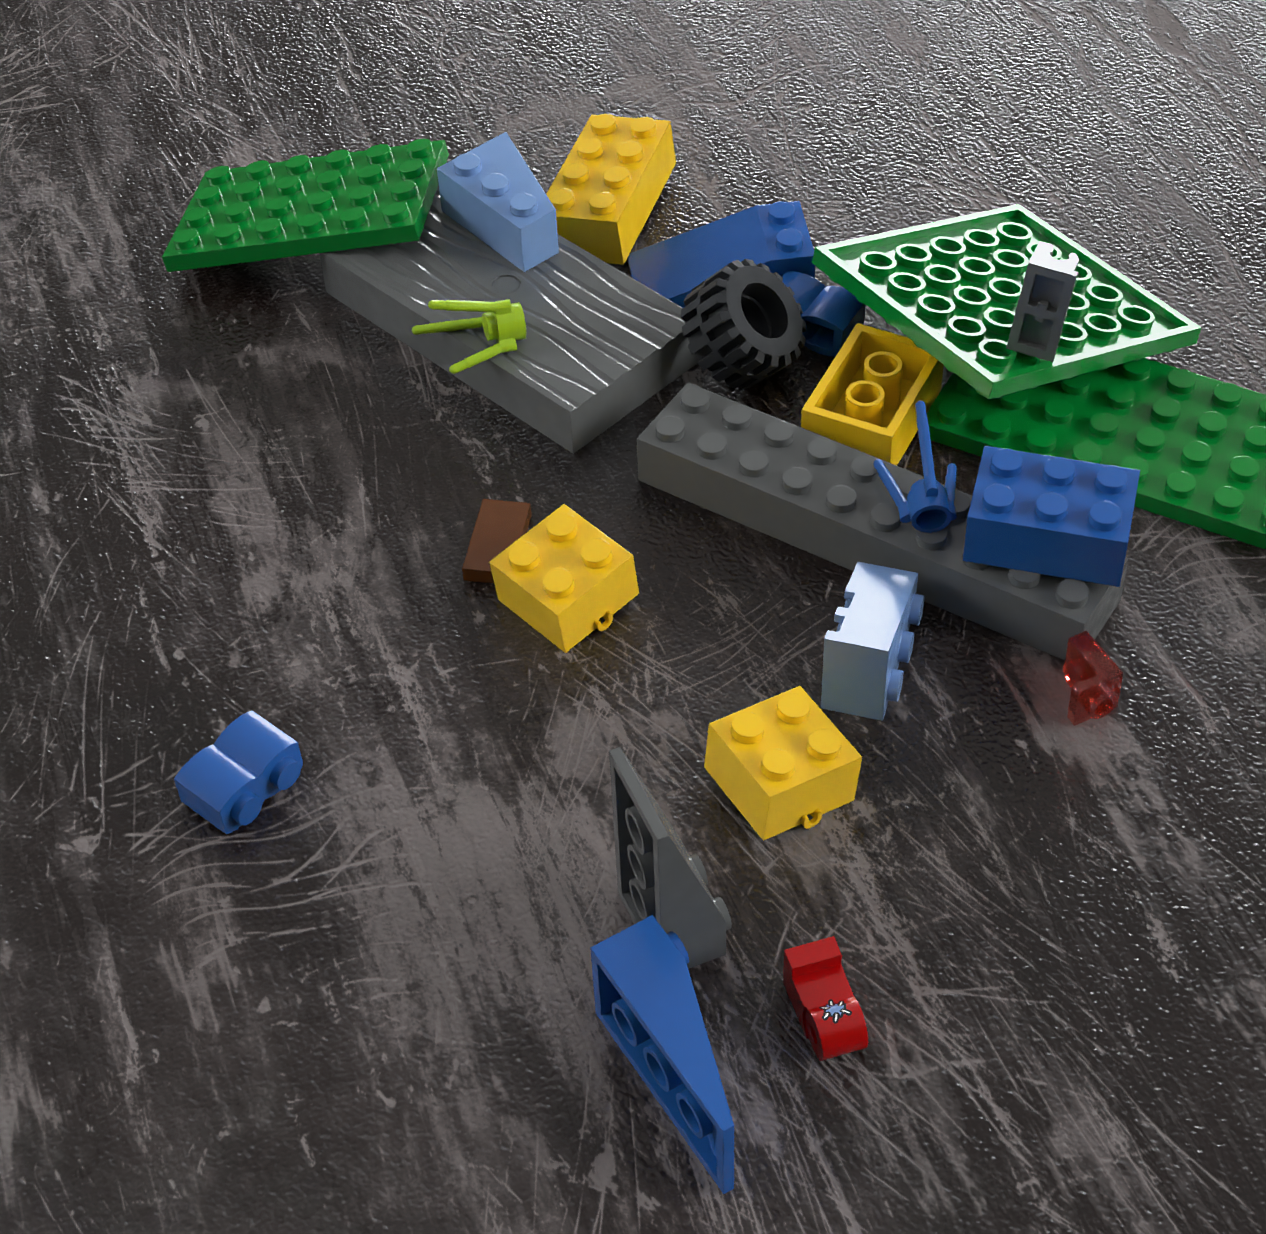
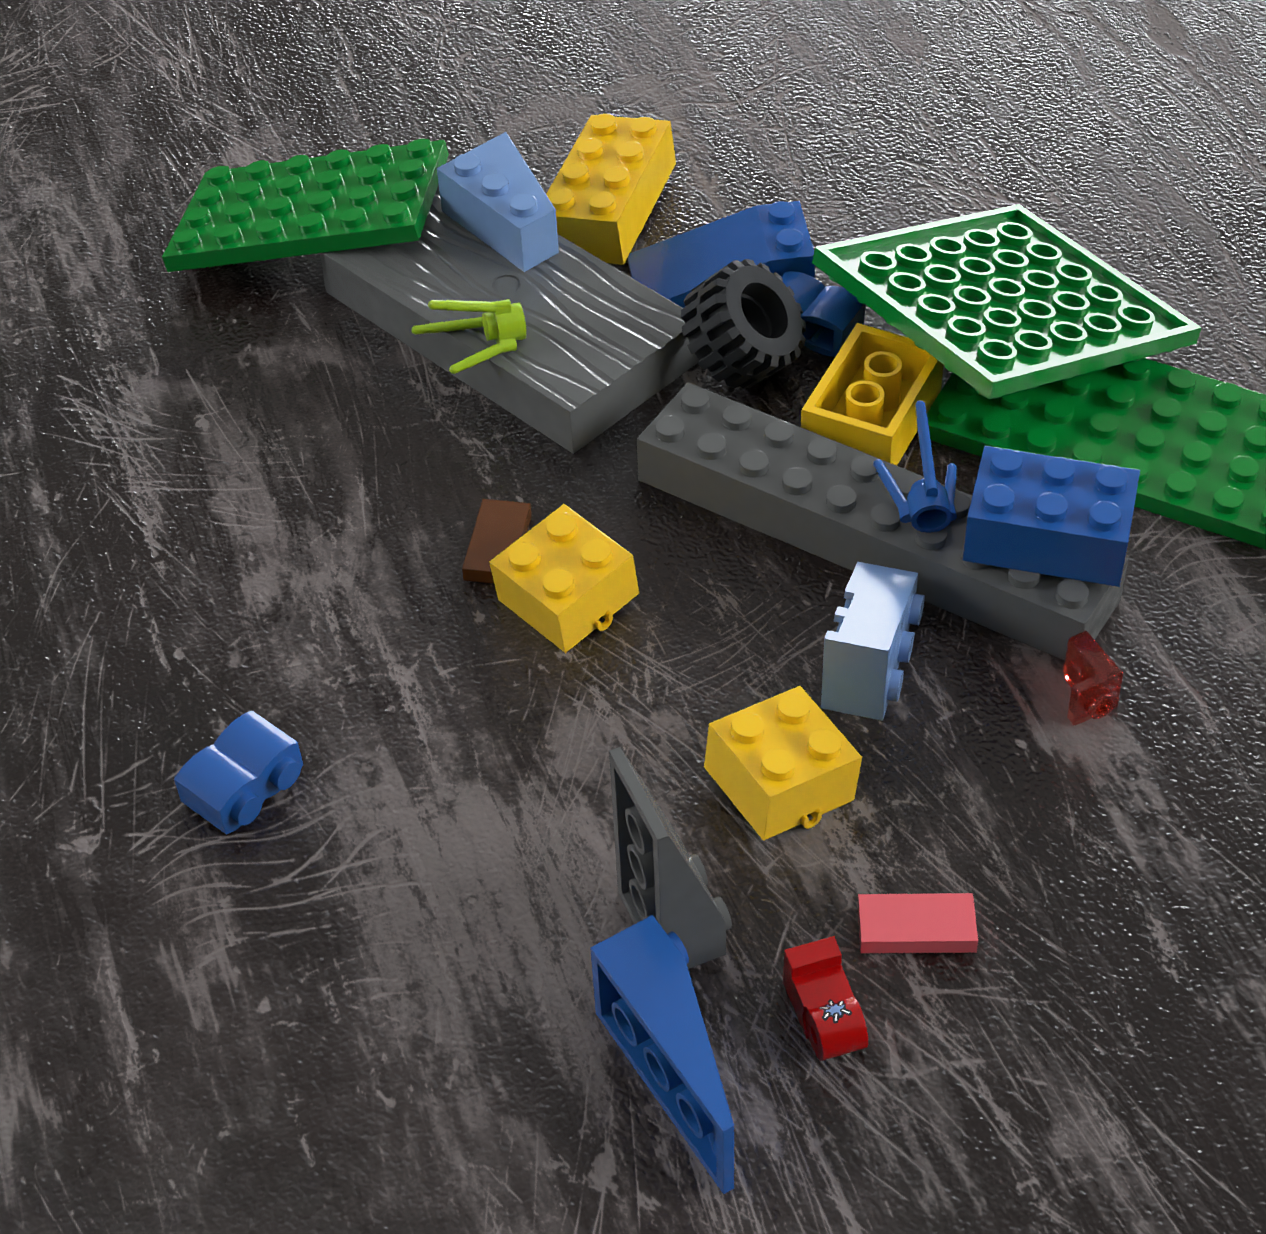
dark grey hinge [1006,241,1079,362] -> none
none -> coral tile [857,893,978,953]

